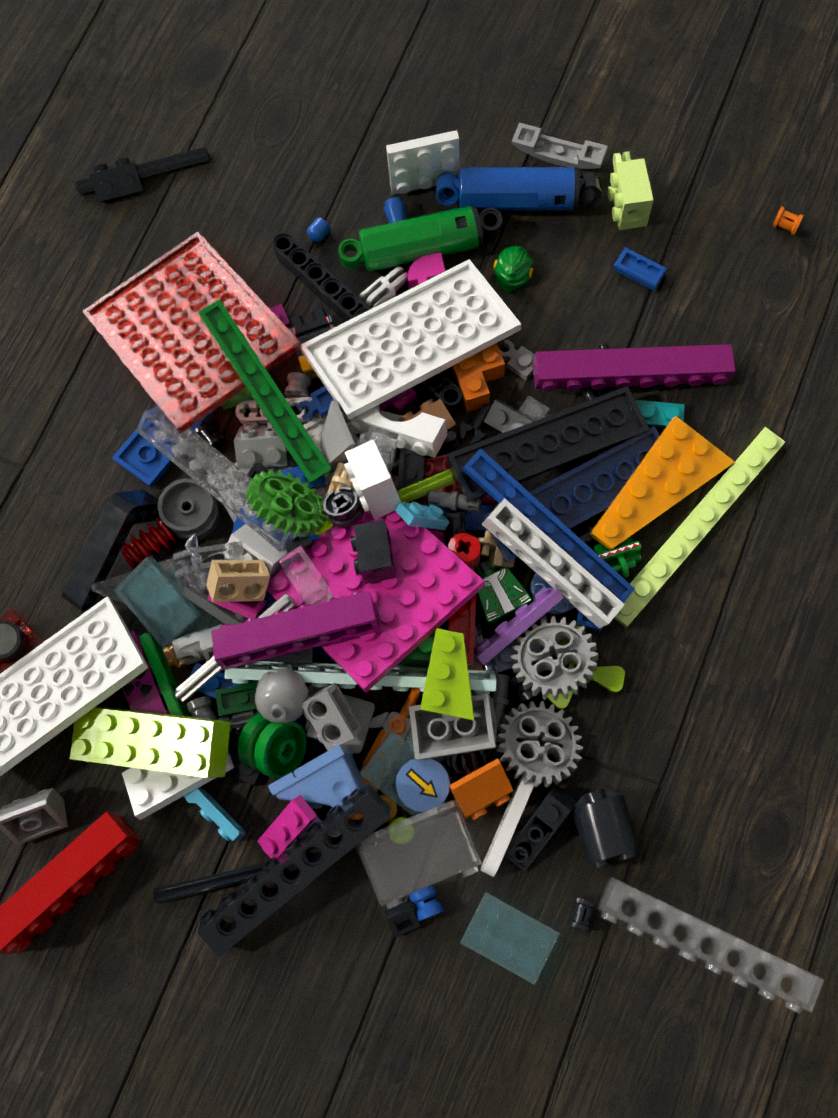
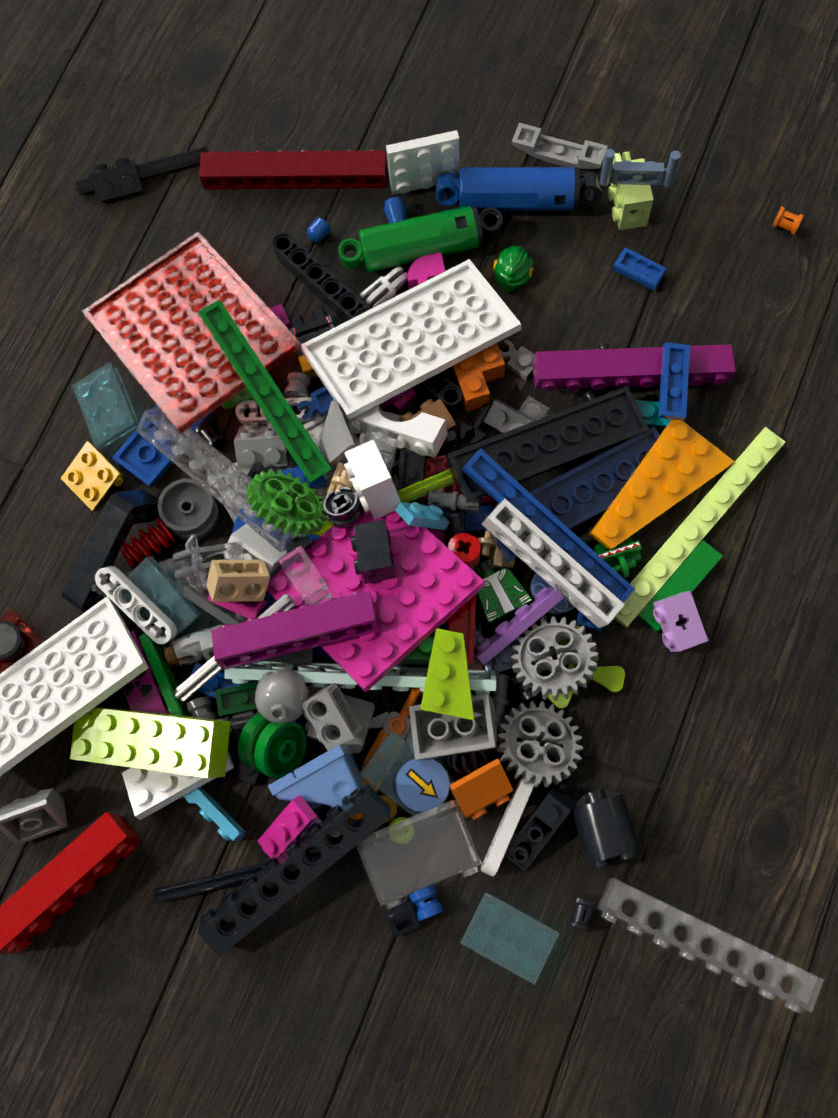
none -> yellow hinge [61,441,124,511]
none -> clear light blue plate [72,362,140,449]
none -> white beam [95,566,177,644]
none -> dark red brick [199,149,387,190]
none -> sand blue plate [600,149,681,188]
none -> green tile [637,540,723,633]
none -> lavender brick [653,591,708,652]
none -> blue plate [659,342,690,421]

